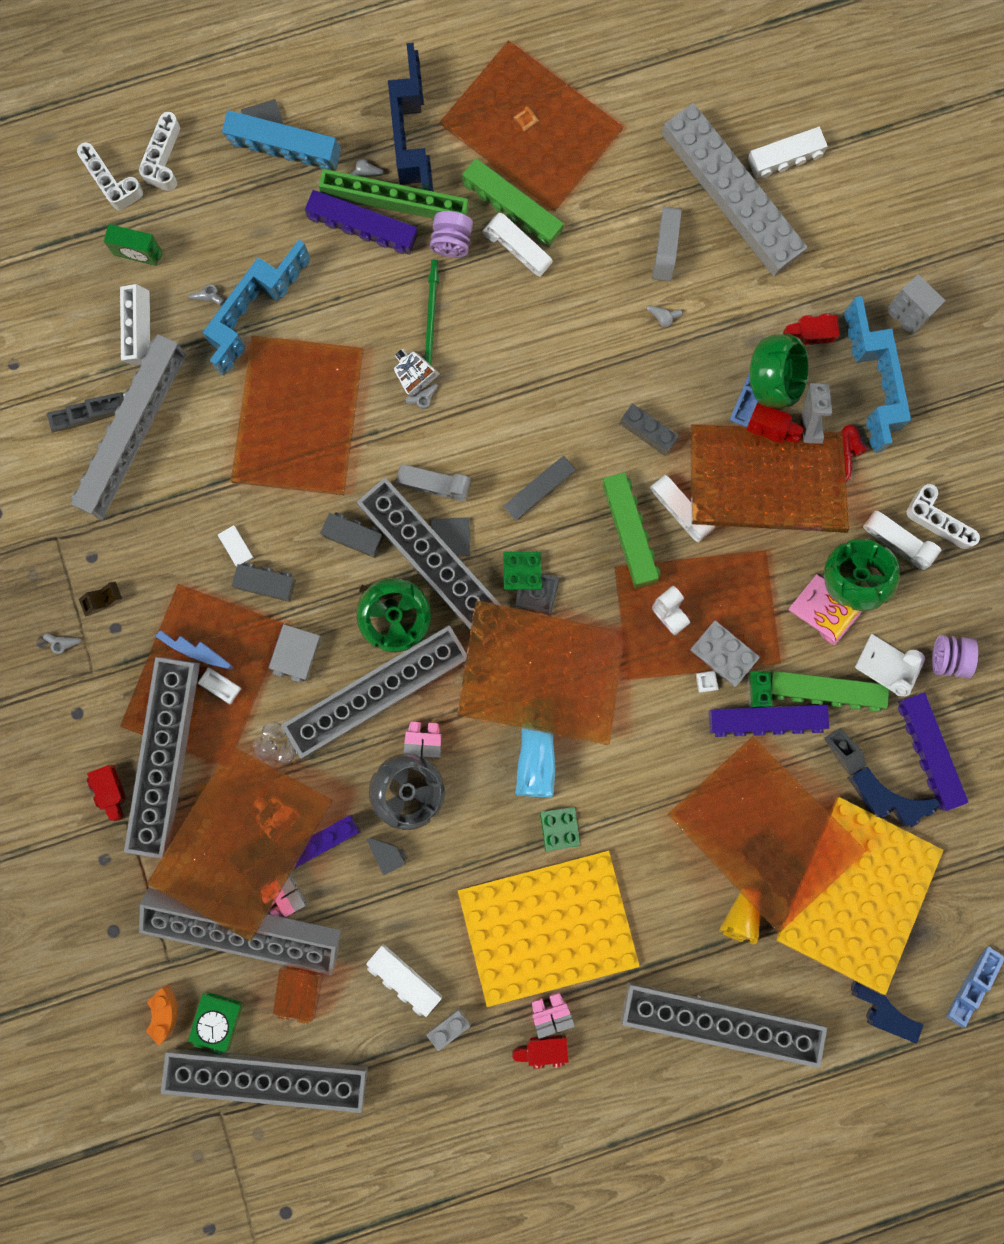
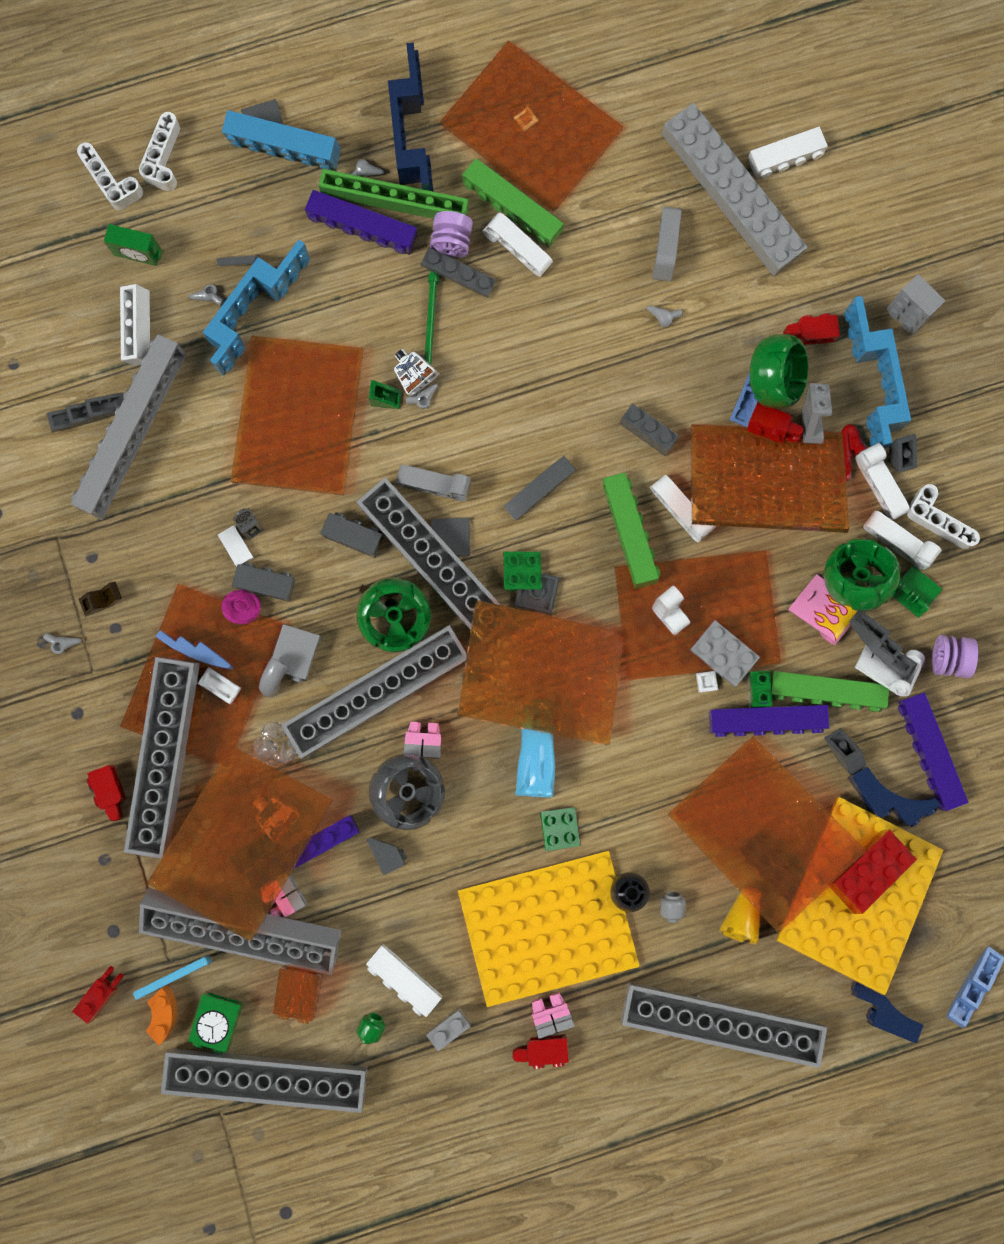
none -> red hinge [72,966,124,1024]
none -> medium azure tile [133,955,212,1000]
none -> dark grey tile [217,254,260,266]
none -> dark pink tile [222,590,261,624]
none -> dark grey slope [233,508,265,540]
none -> light grey cylinder [259,657,288,698]
none -> green head [357,1012,385,1044]
none -> green slope [368,380,402,409]
none -> dark grey plate [420,247,496,298]
none -> black brick [610,872,650,912]
none -> light grey head [660,892,686,923]
none -> red brick [827,829,917,914]
none -> dark grey slope [849,611,916,679]
none -> white beam [855,443,910,520]
none -> dark grey slope [889,434,917,473]
none -> green hinge [893,565,943,618]

